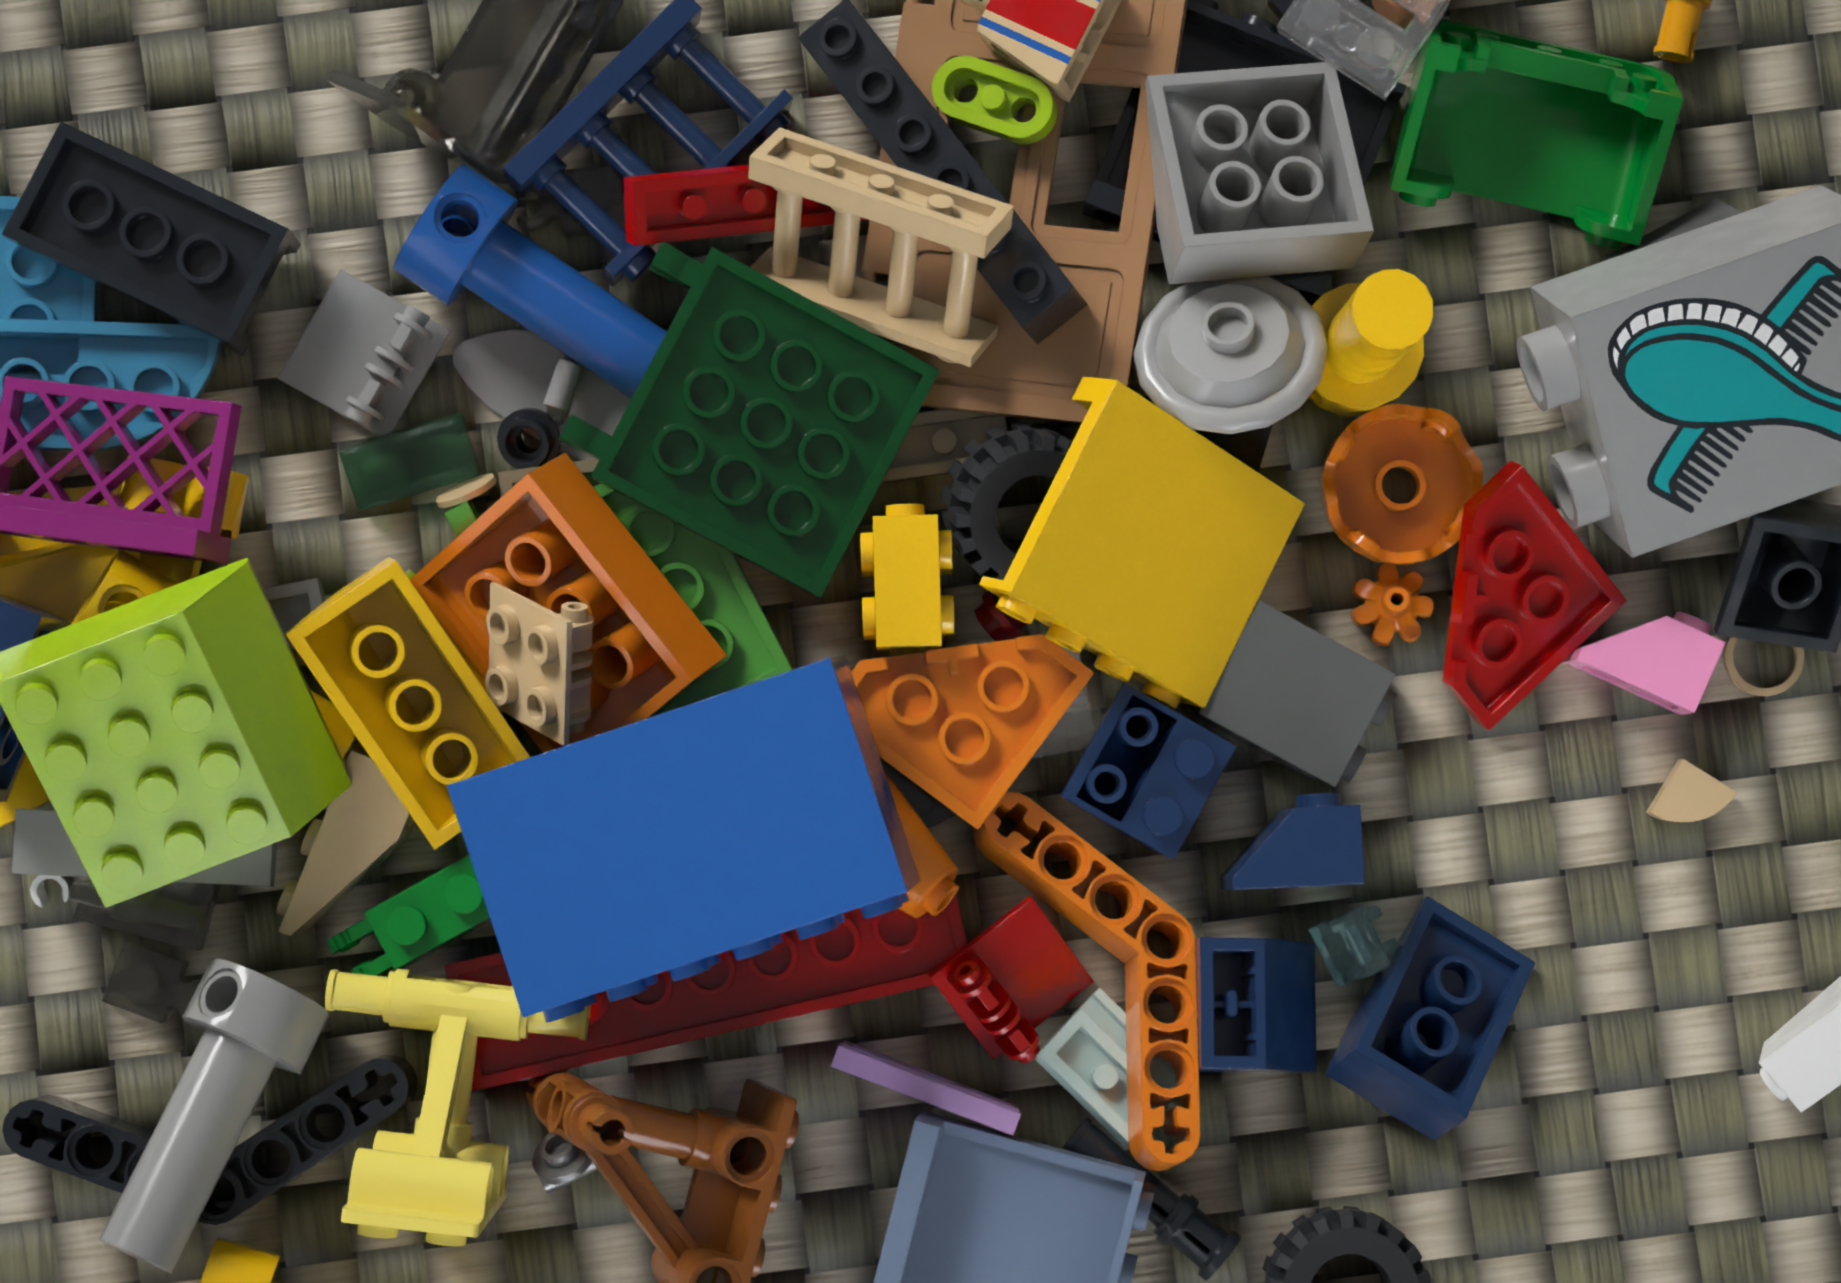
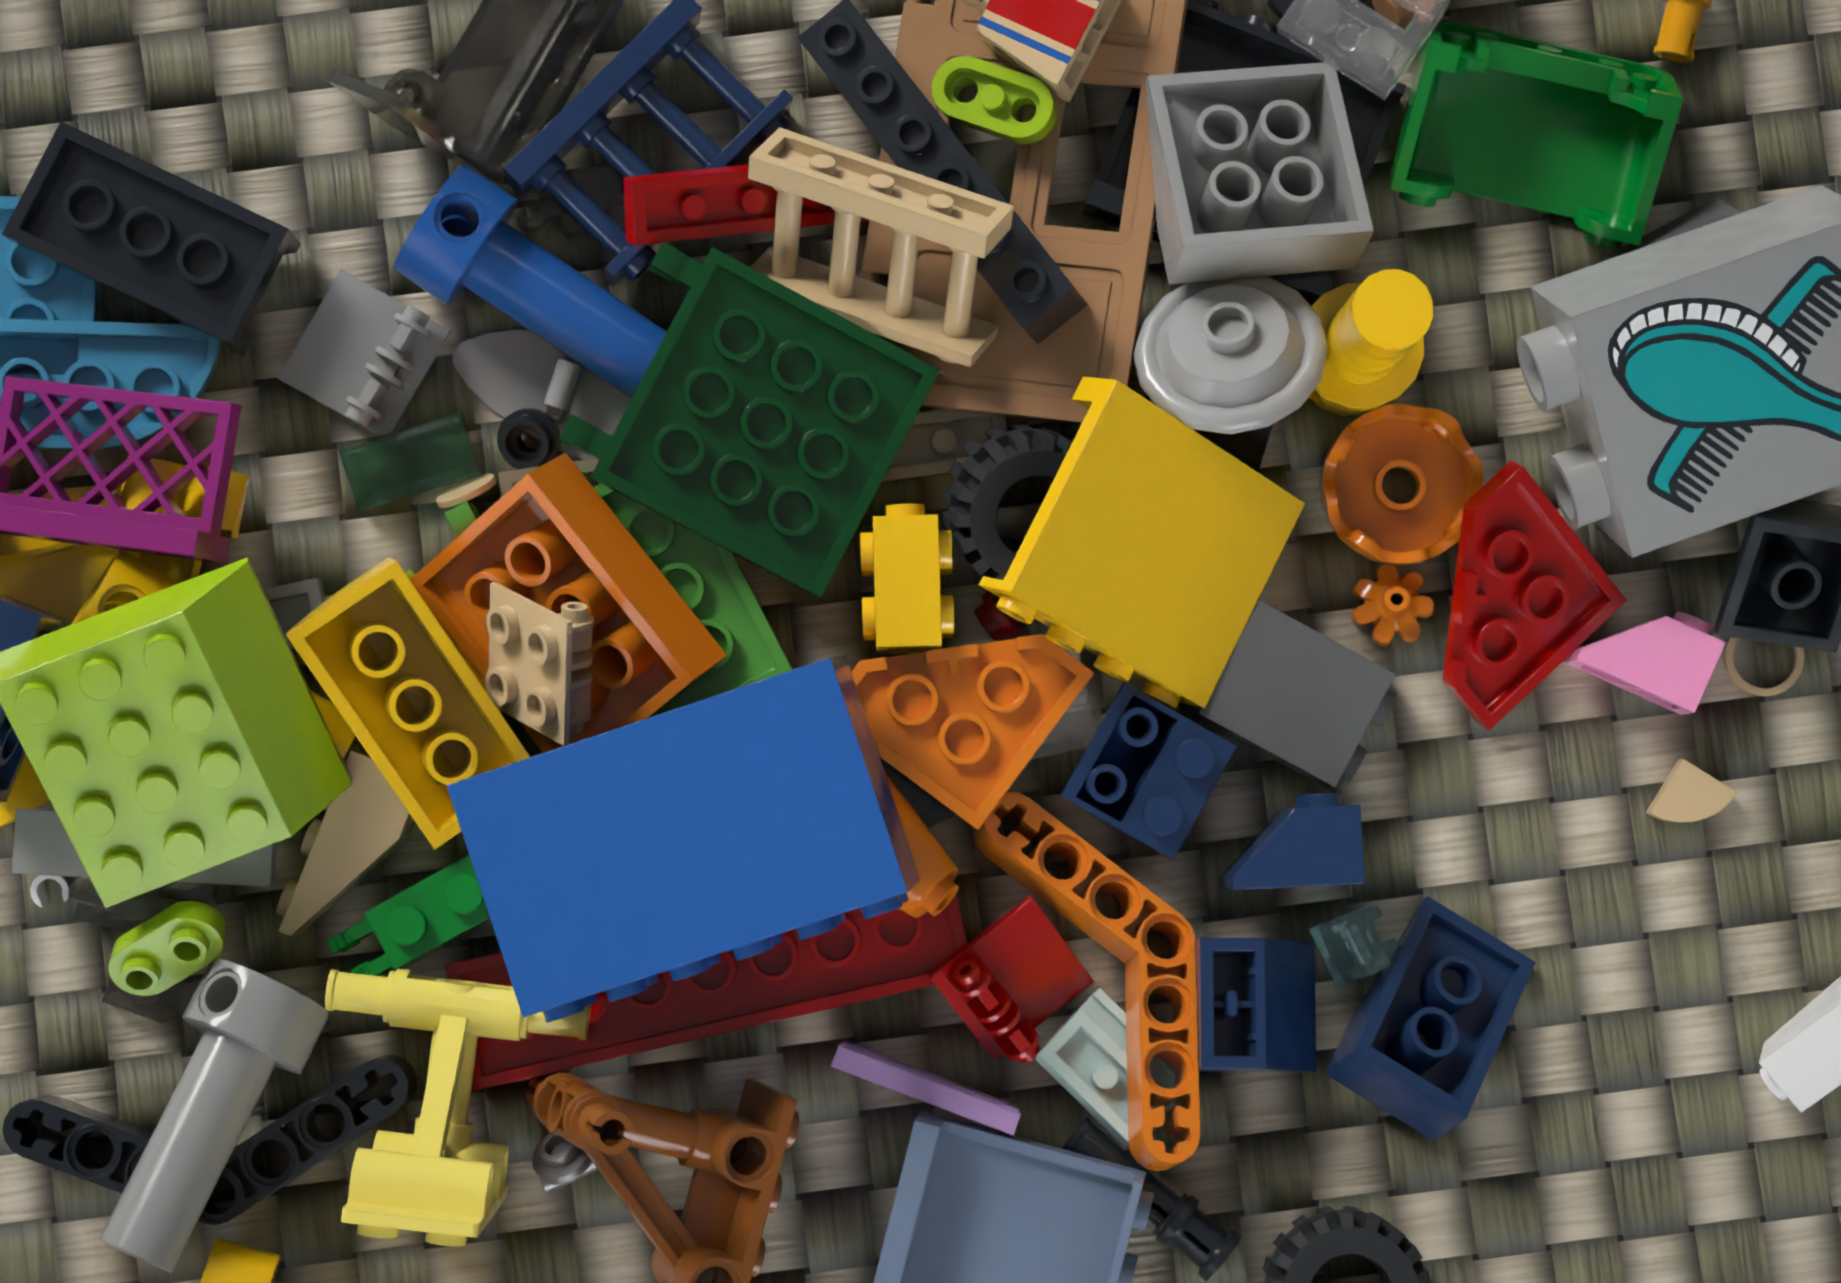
none -> lime plate [108,901,226,996]

